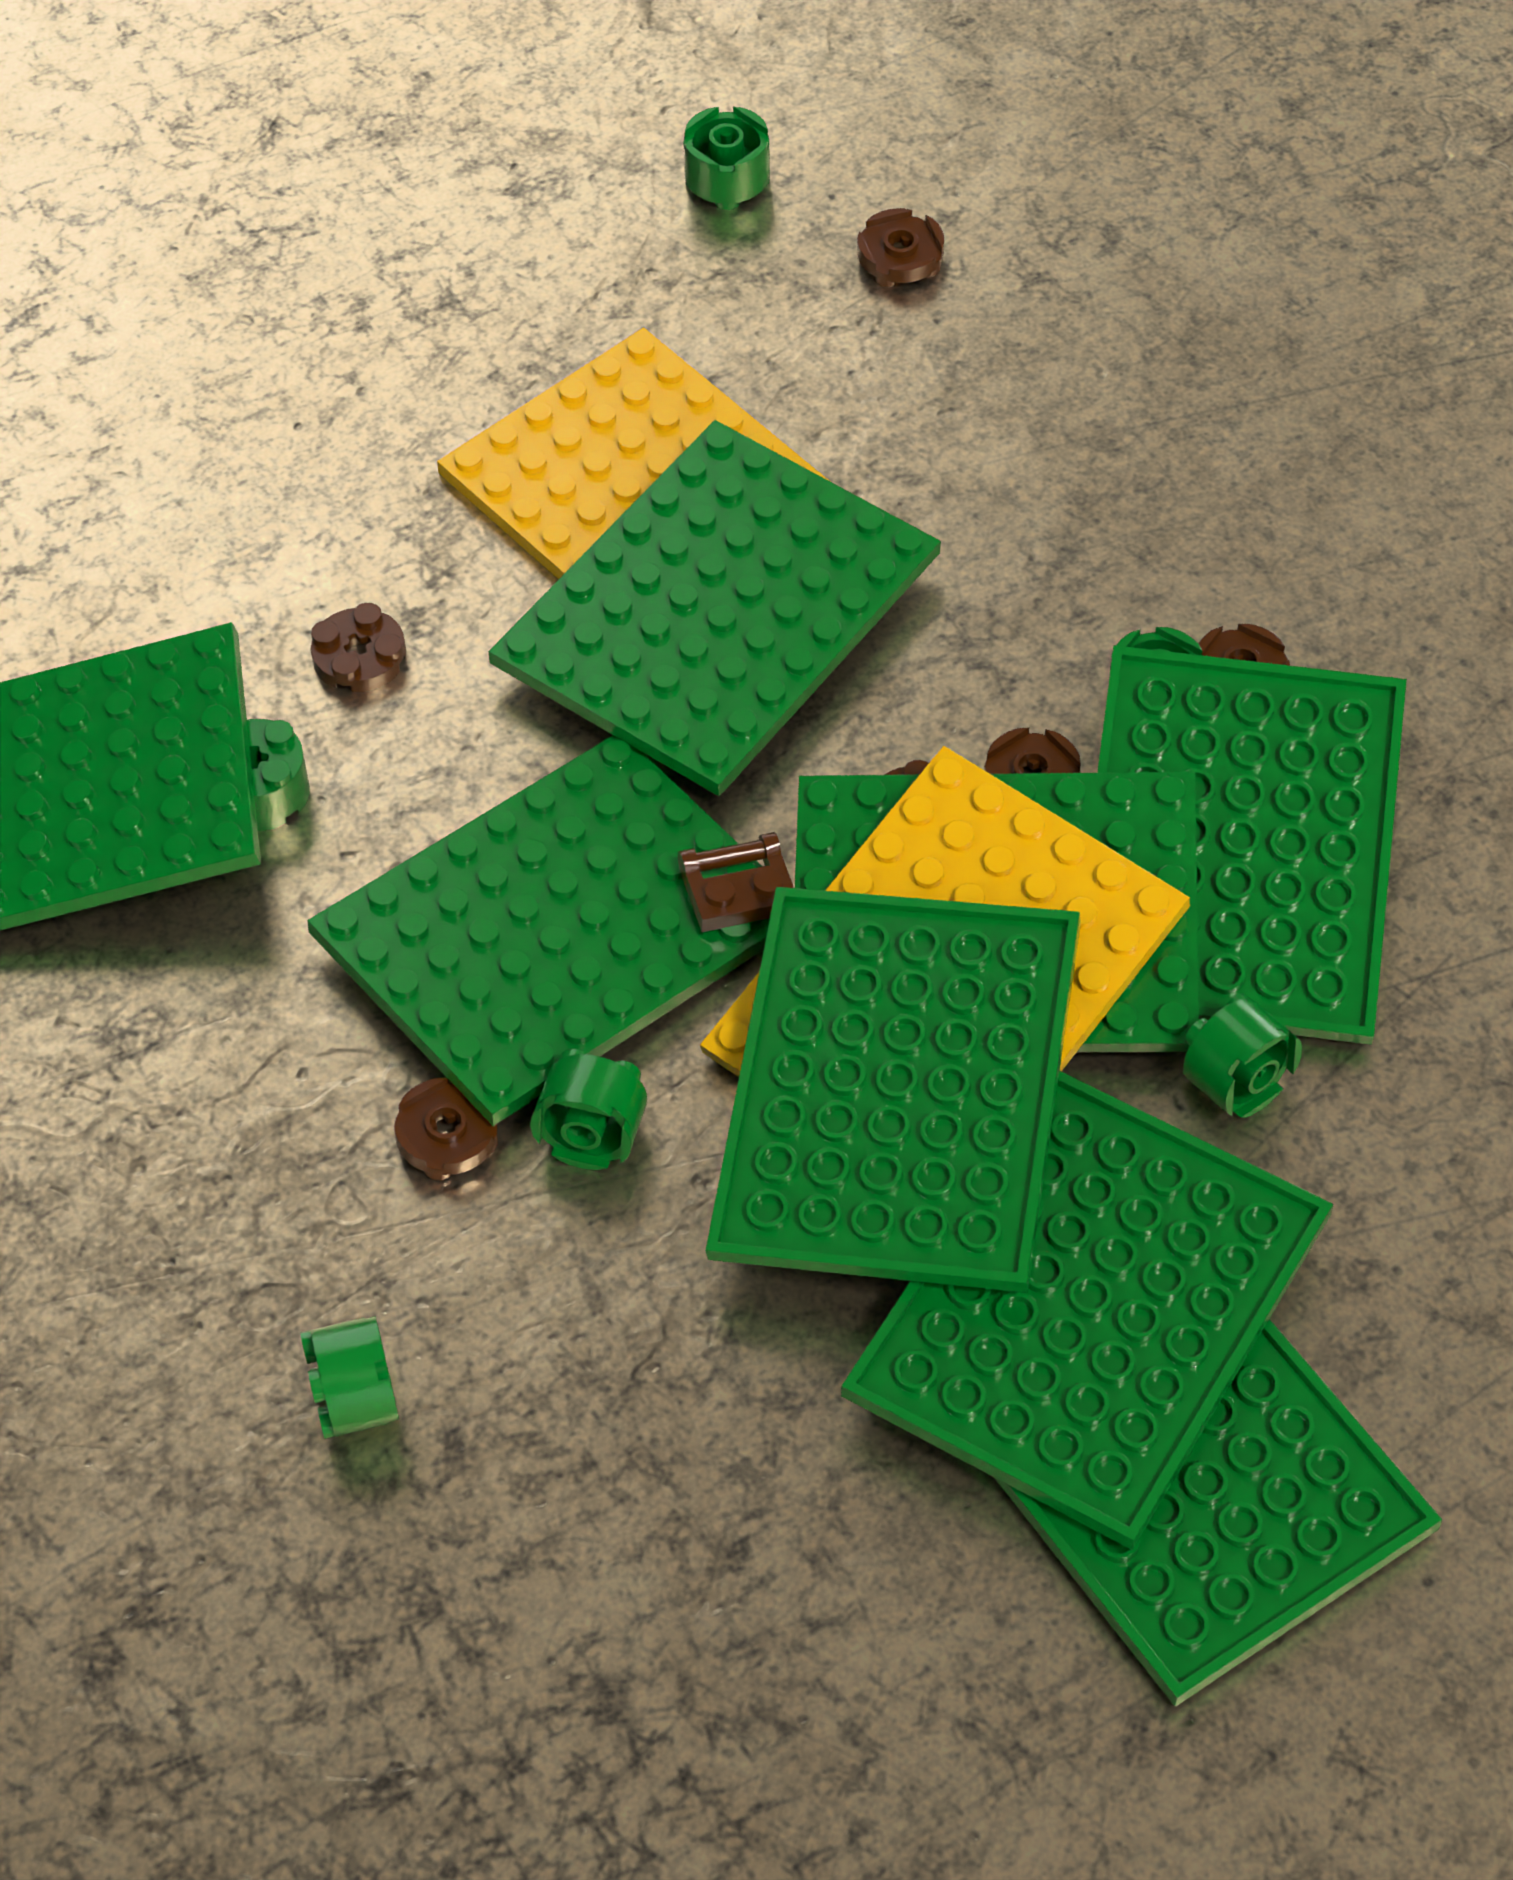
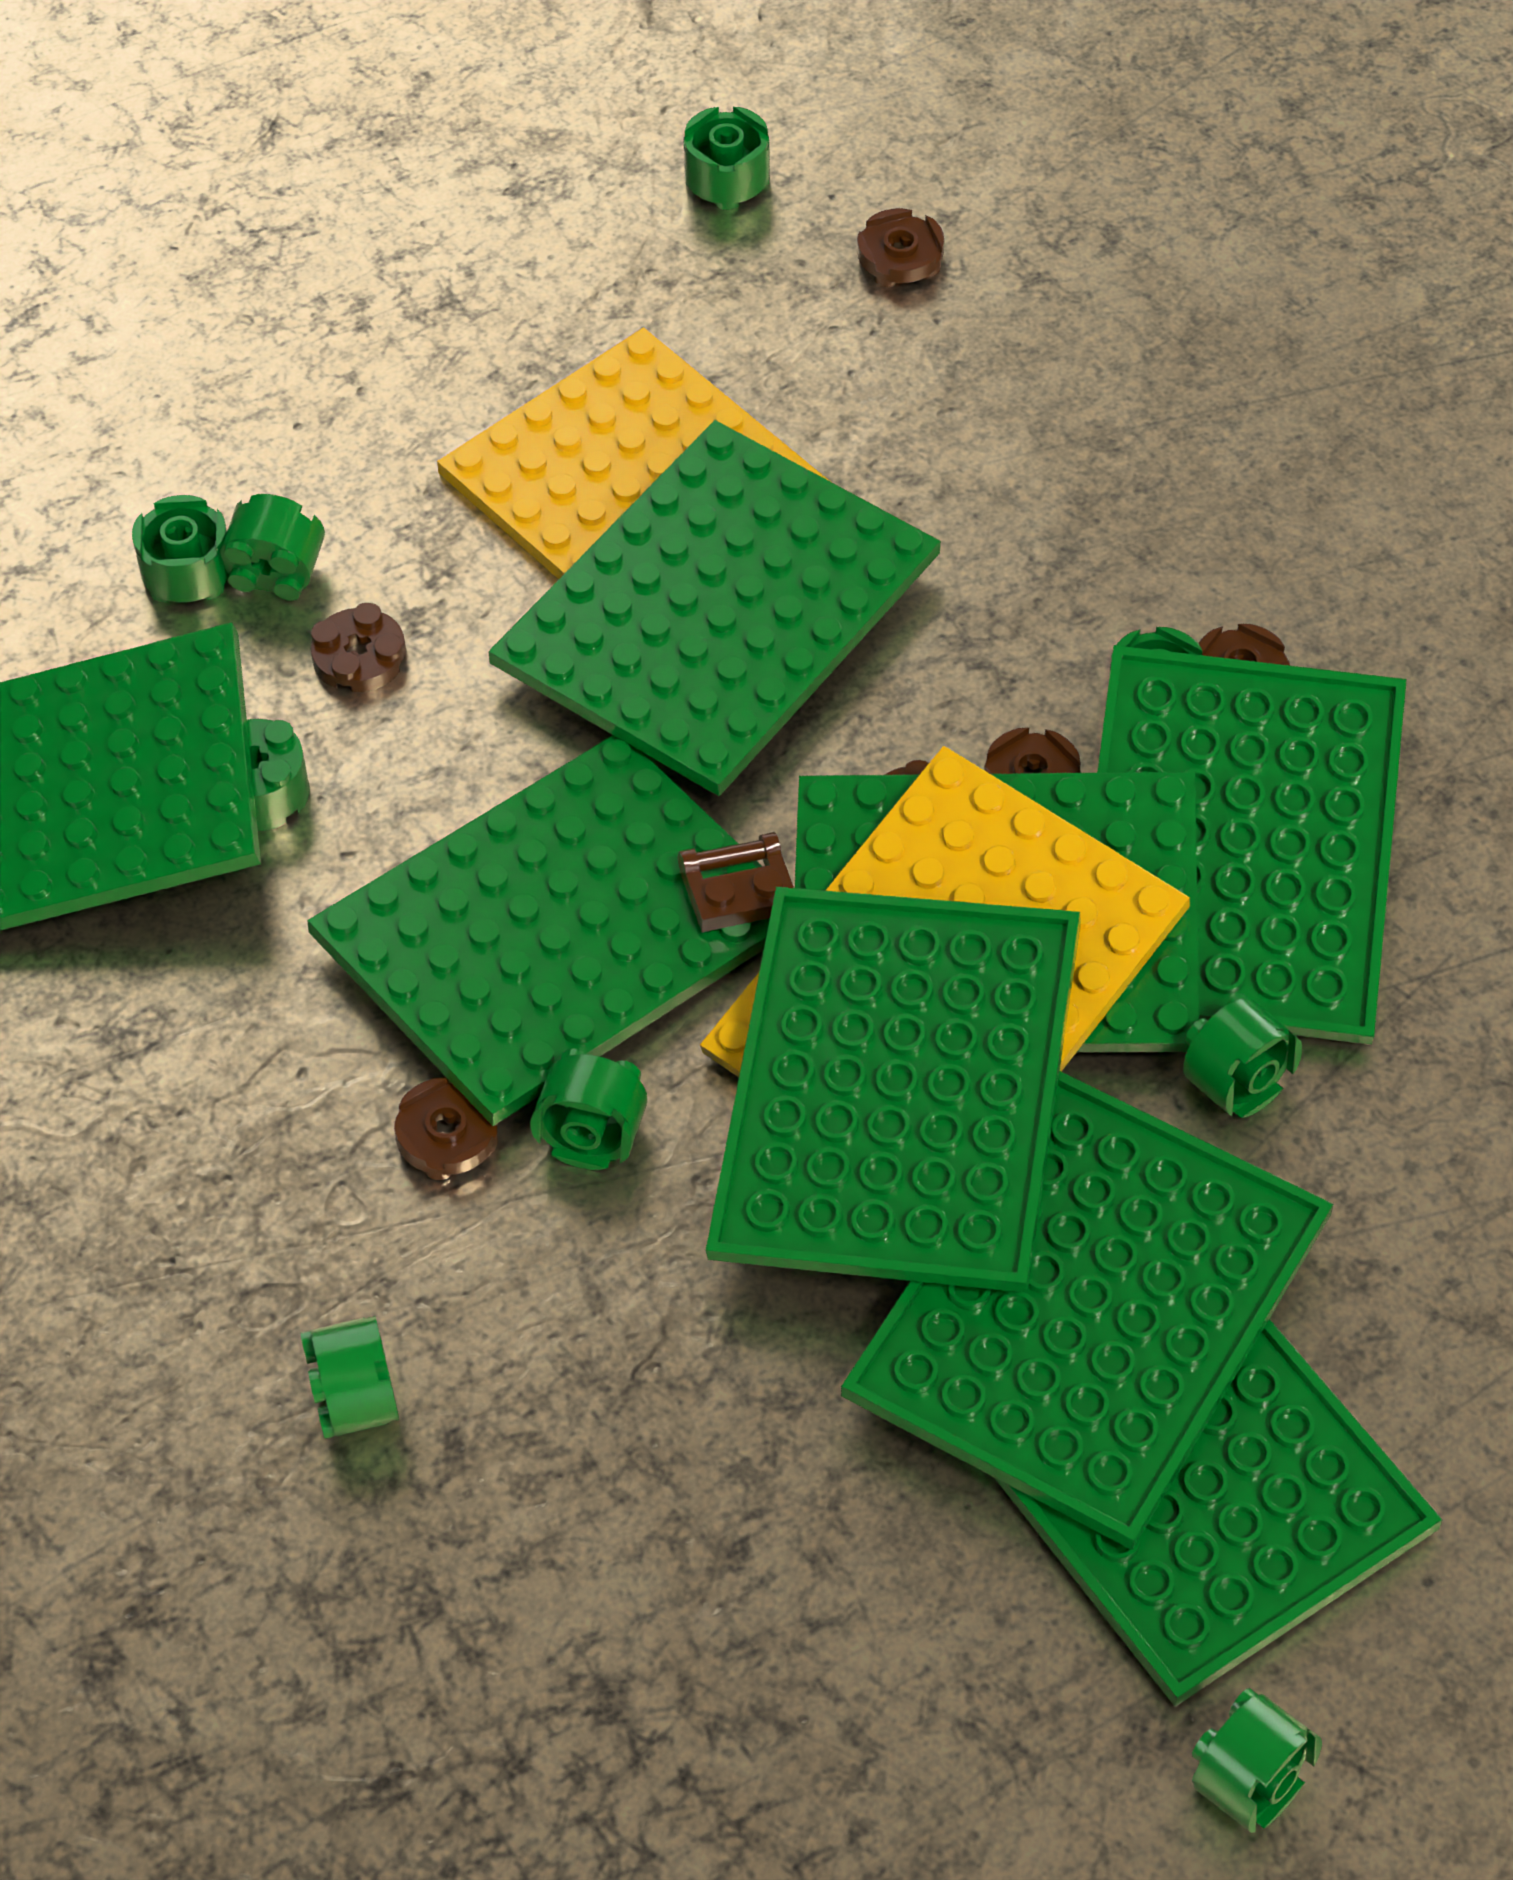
none -> green brick [132,495,229,602]
none -> green brick [220,494,325,601]
none -> green brick [1192,1688,1322,1833]

